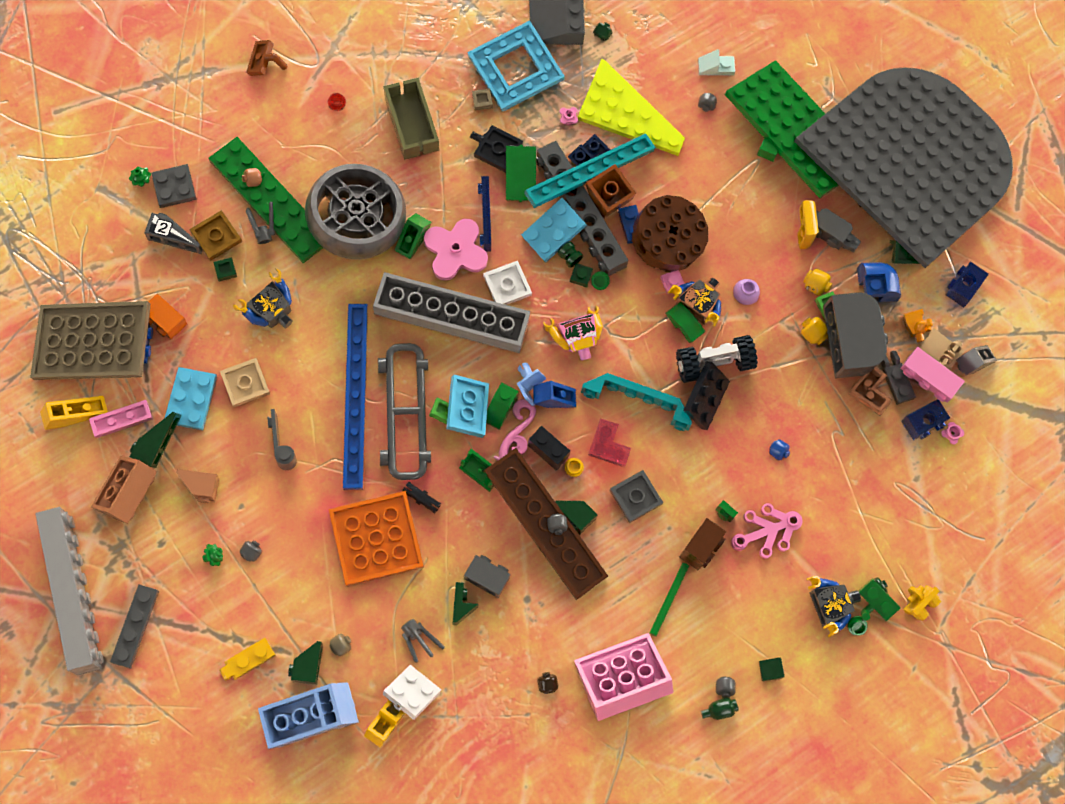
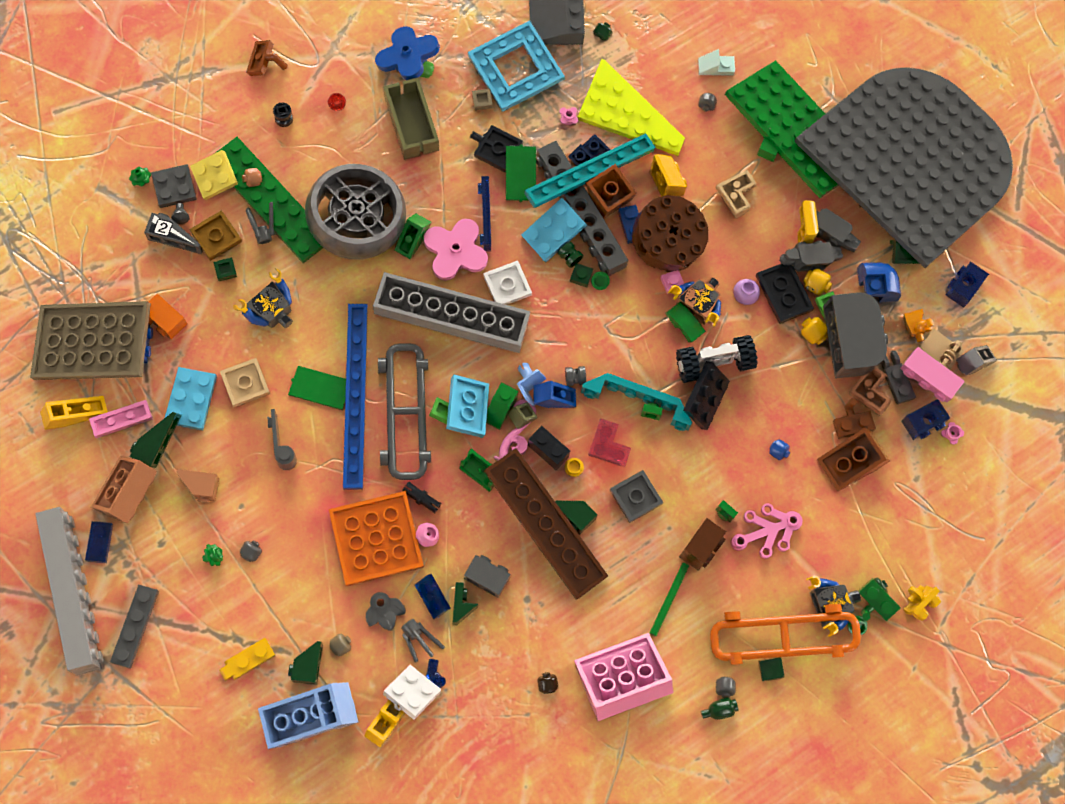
torso [543,306,603,360] -> none
dark grey piece [547,514,568,535] -> none
none -> clear blue plate [85,521,113,564]
none -> dark grey rock [171,203,190,224]
none -> light yellow plate [190,150,238,200]
none -> black wheel [273,102,293,127]
none -> green piece [288,366,346,410]
none -> dark grey plate [366,592,406,631]
none -> blue plant [375,26,440,80]
none -> clear blue plate [415,574,451,619]
none -> bright pink plate [416,523,439,547]
none -> bright green piece [420,61,434,78]
none -> clear blue arm [426,659,446,688]
none -> olive slope [508,402,538,429]
none -> dark grey wheel [565,366,586,386]
none -> green plate [641,403,663,420]
none -> yellow slope [650,154,687,197]
none -> orange bar [710,604,861,665]
none -> tan brick [716,170,757,218]
none -> black plate [756,264,814,324]
none -> dark grey hinge [779,241,843,272]
none -> dark orange slope [817,427,890,491]
none -> dark orange plate [833,398,876,439]

